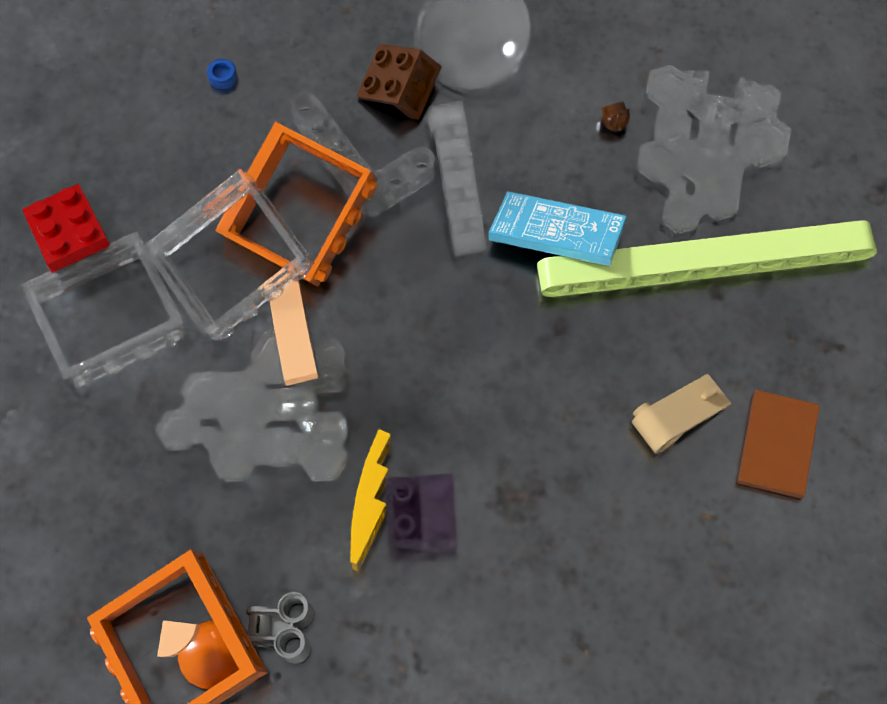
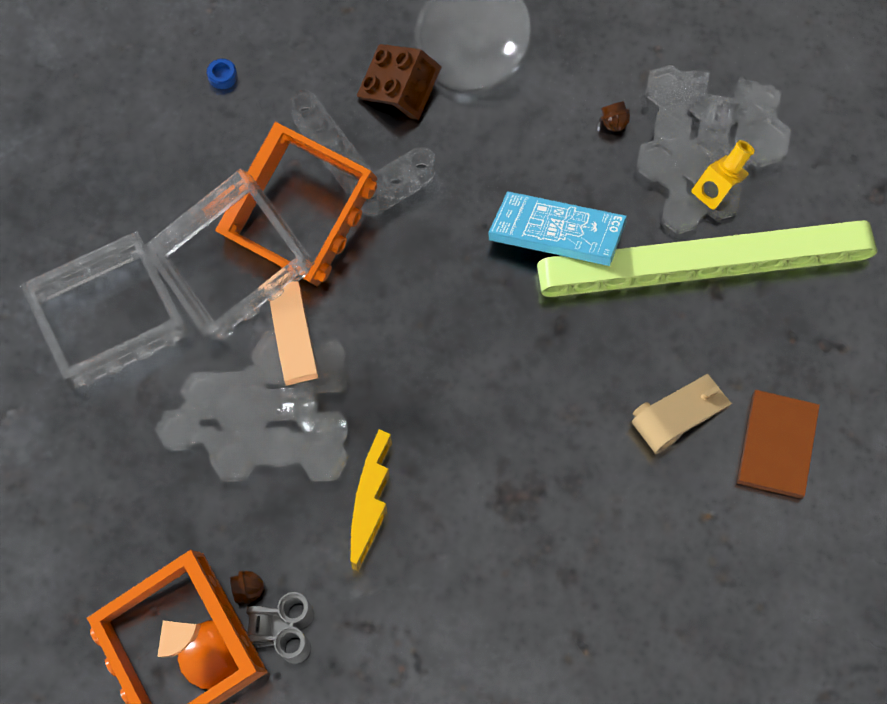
red plate [22,183,110,273] -> none
clear purple slope [385,474,457,551] -> none
clear beam [426,101,486,257] -> none
none -> reddish brown plate [230,570,264,605]
none -> yellow bracket [691,140,755,210]

